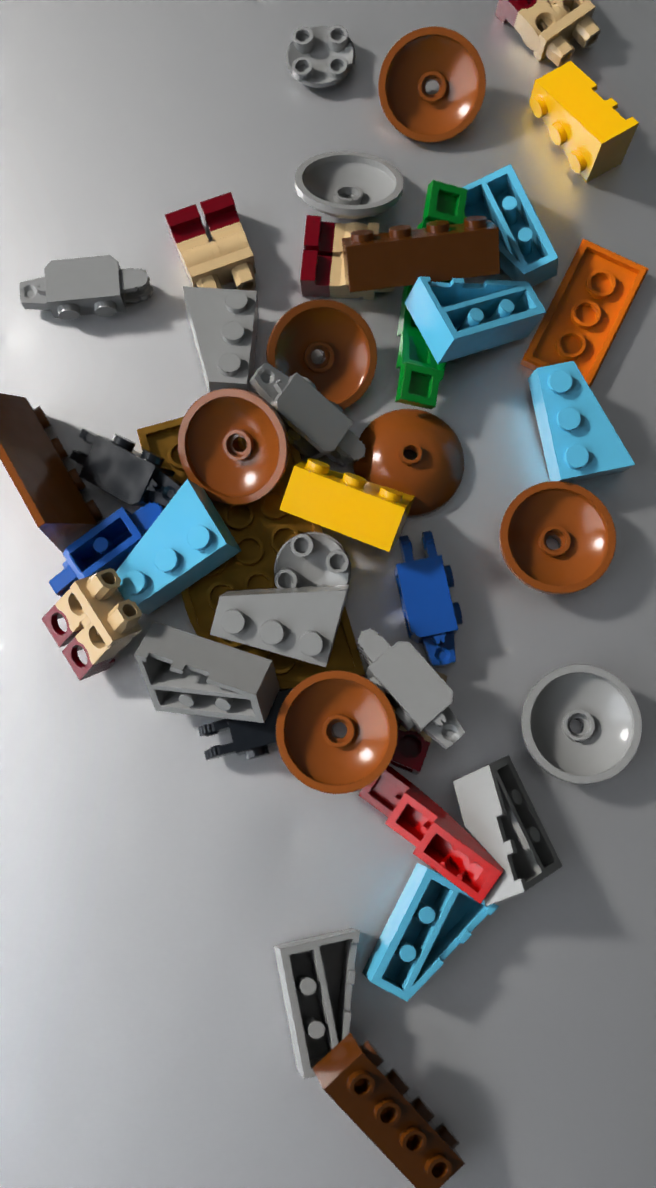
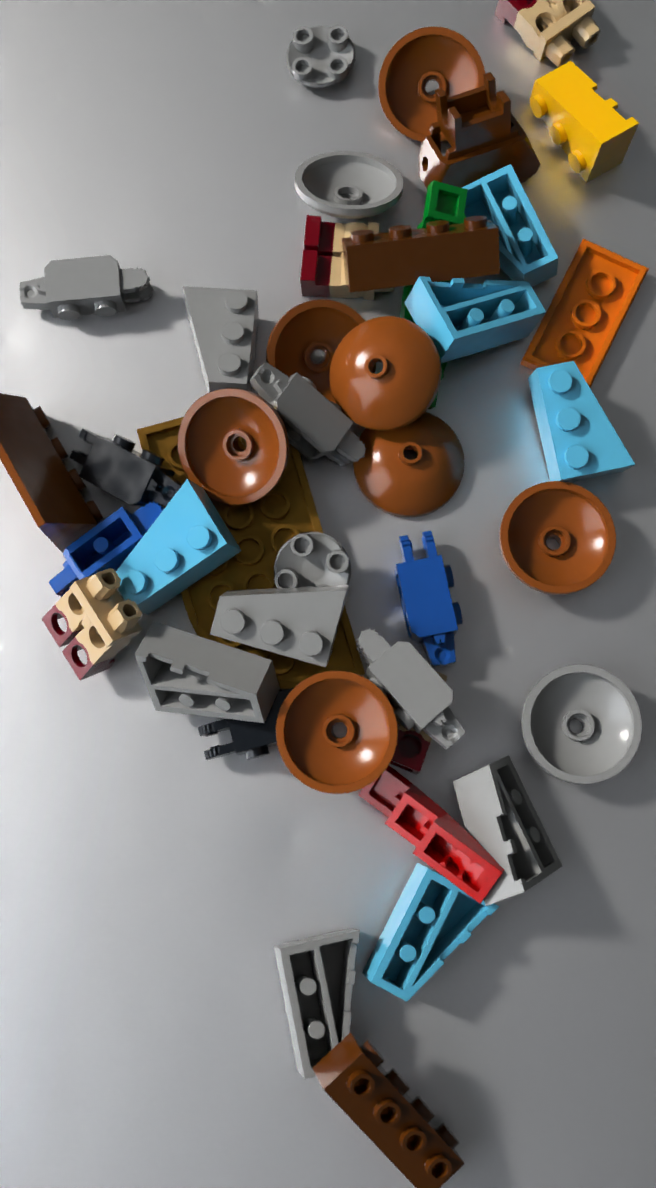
tan hips [165,192,256,290] -> none
yellow wedge [279,458,415,552] -> none
none -> dark orange dish [329,316,442,431]
none -> reddish brown piece [418,72,541,189]

